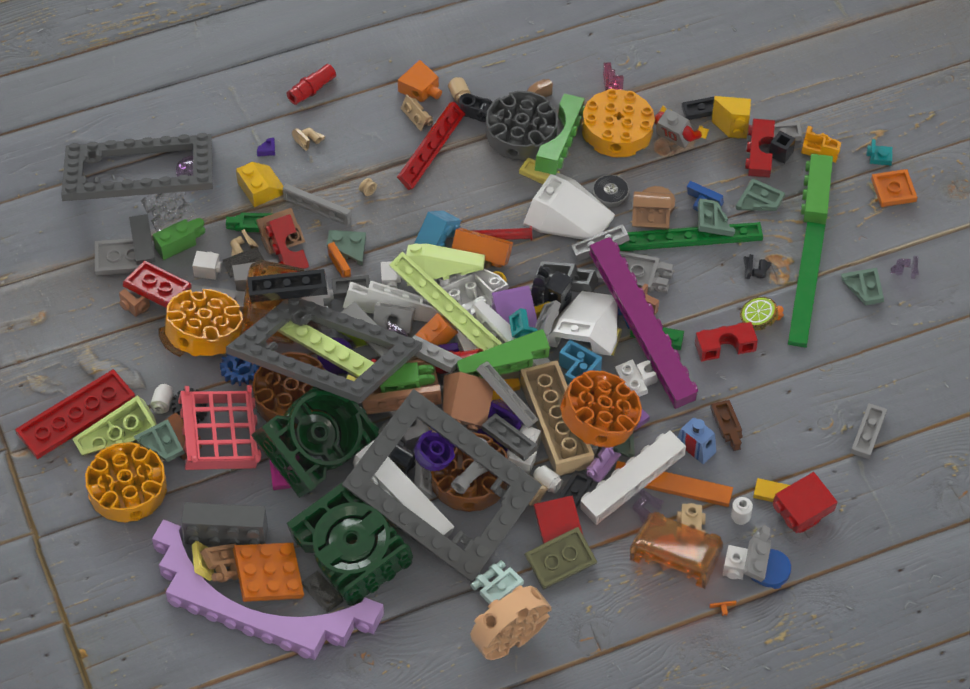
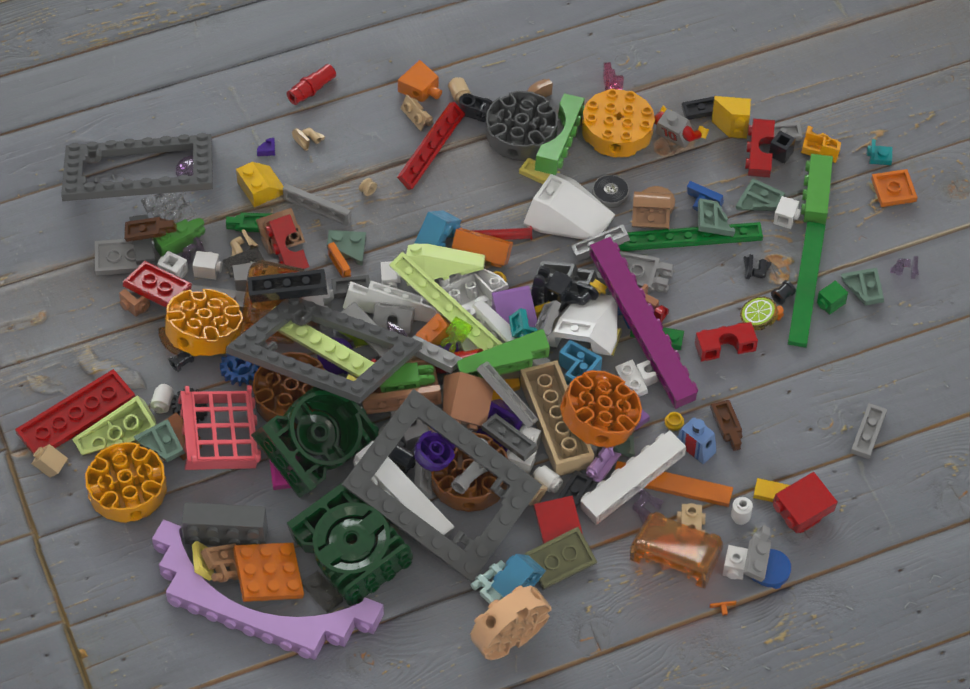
none -> tan brick [31,444,68,478]
none -> reddish brown hinge [124,217,177,242]
none -> white brick [157,251,189,279]
none -> black bush [168,350,194,372]
none -> piece [182,237,205,264]
none -> clear neon green plate [441,316,473,353]
none -> dark azure brick [491,554,546,597]
none -> black piece [565,282,599,305]
none -> yellow plate [589,279,607,296]
none -> red tile [654,305,669,322]
none -> yellow plate [664,412,684,431]
none -> black bush [771,280,796,305]
none -> white brick [773,196,801,229]
none -> green brick [817,280,848,315]

